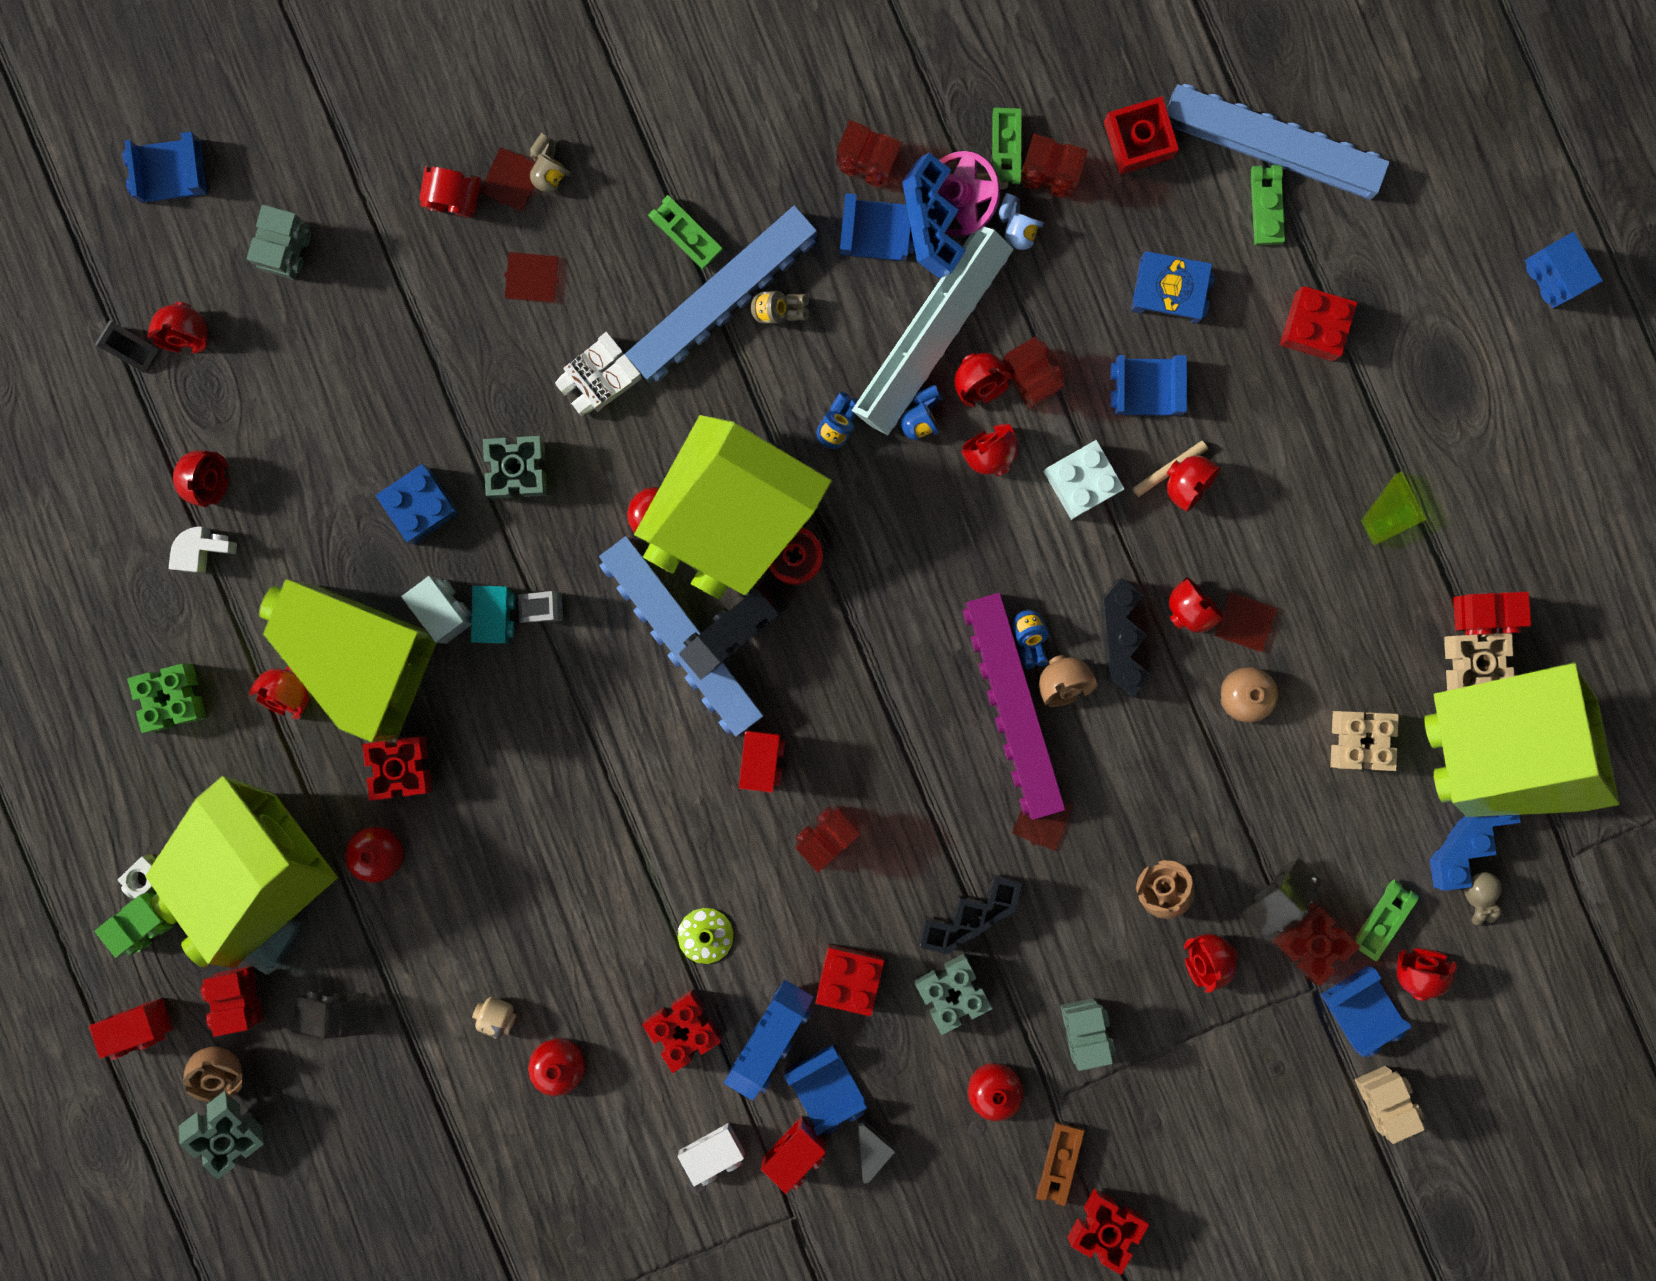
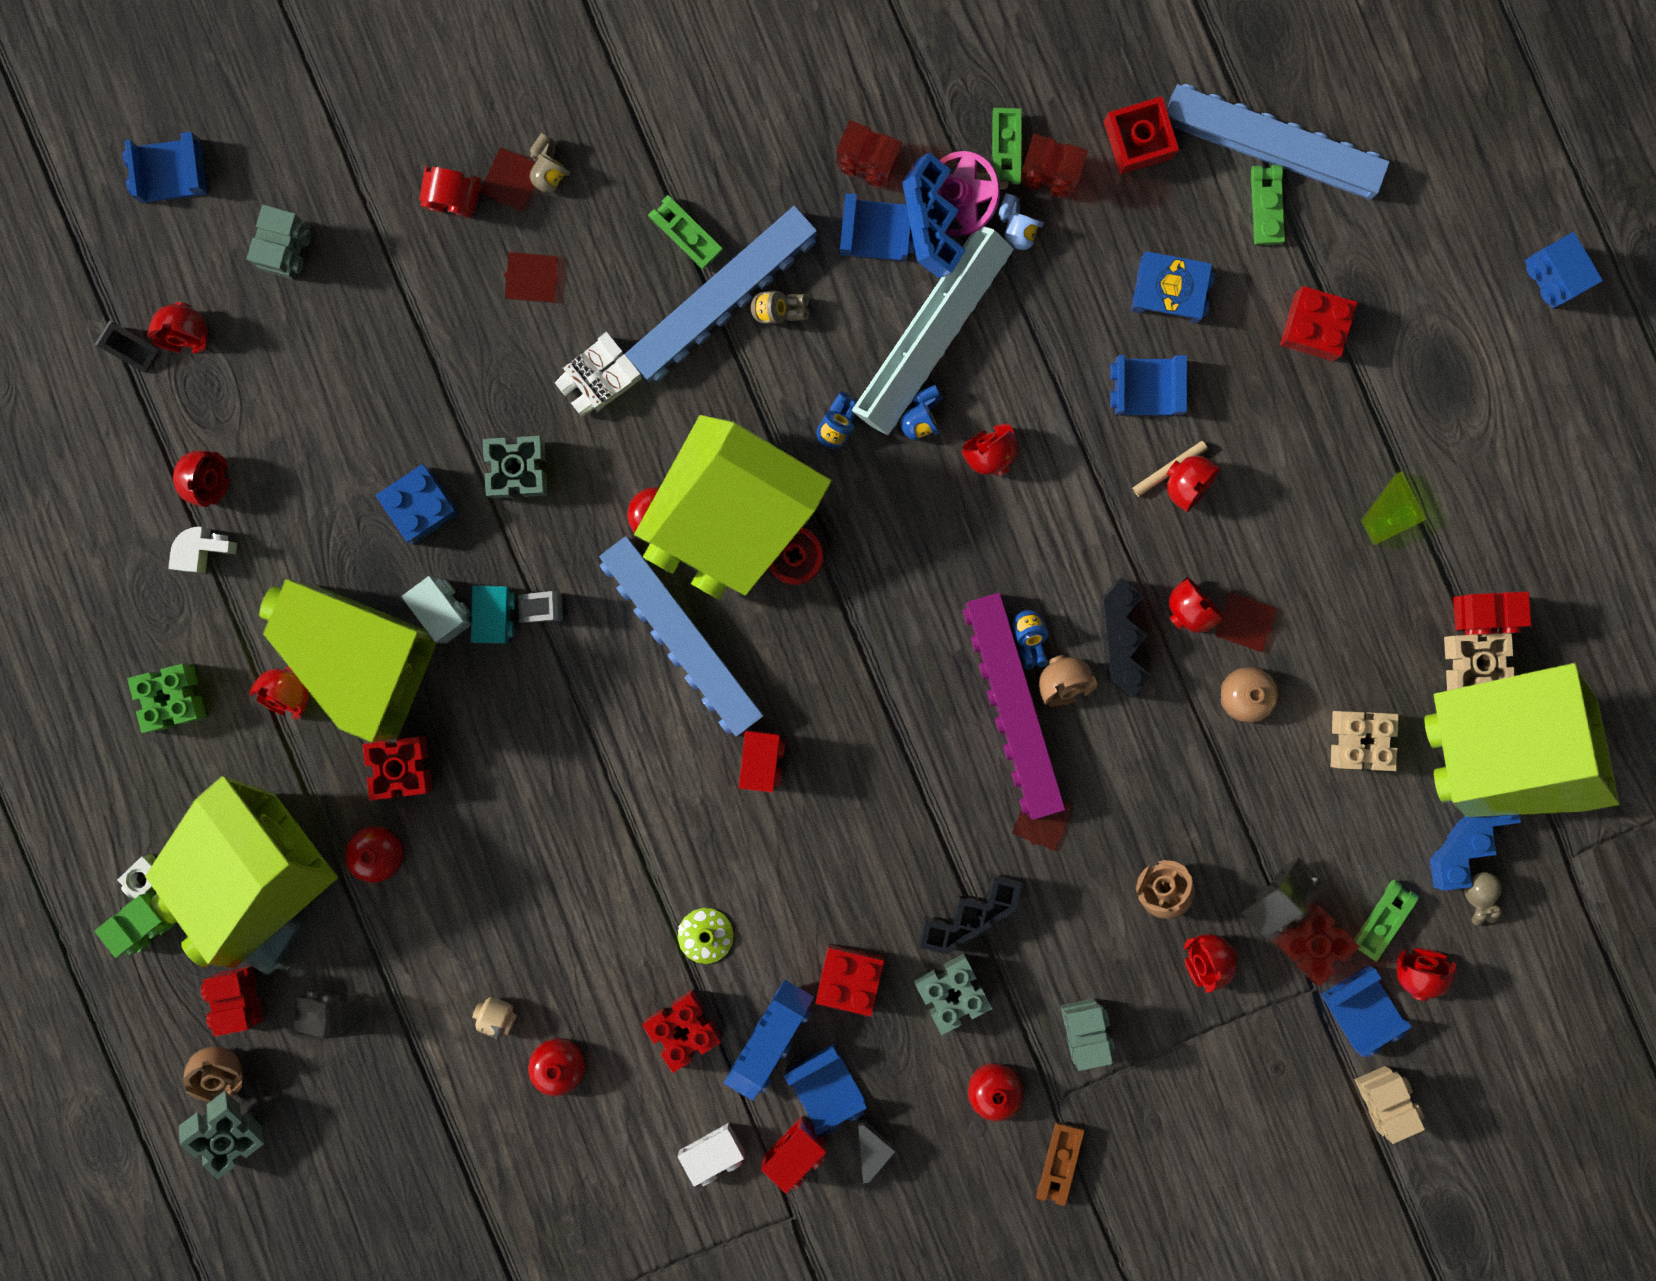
red brick [88,998,173,1060] -> none
black brick [679,582,788,680] -> none
clear red brick [795,806,860,873] -> none
red cylinder [955,353,1013,407] -> none
clear red brick [1002,337,1065,411] -> none
light aqua brick [1043,440,1124,520] -> none
red brick [1067,1188,1149,1275] -> none

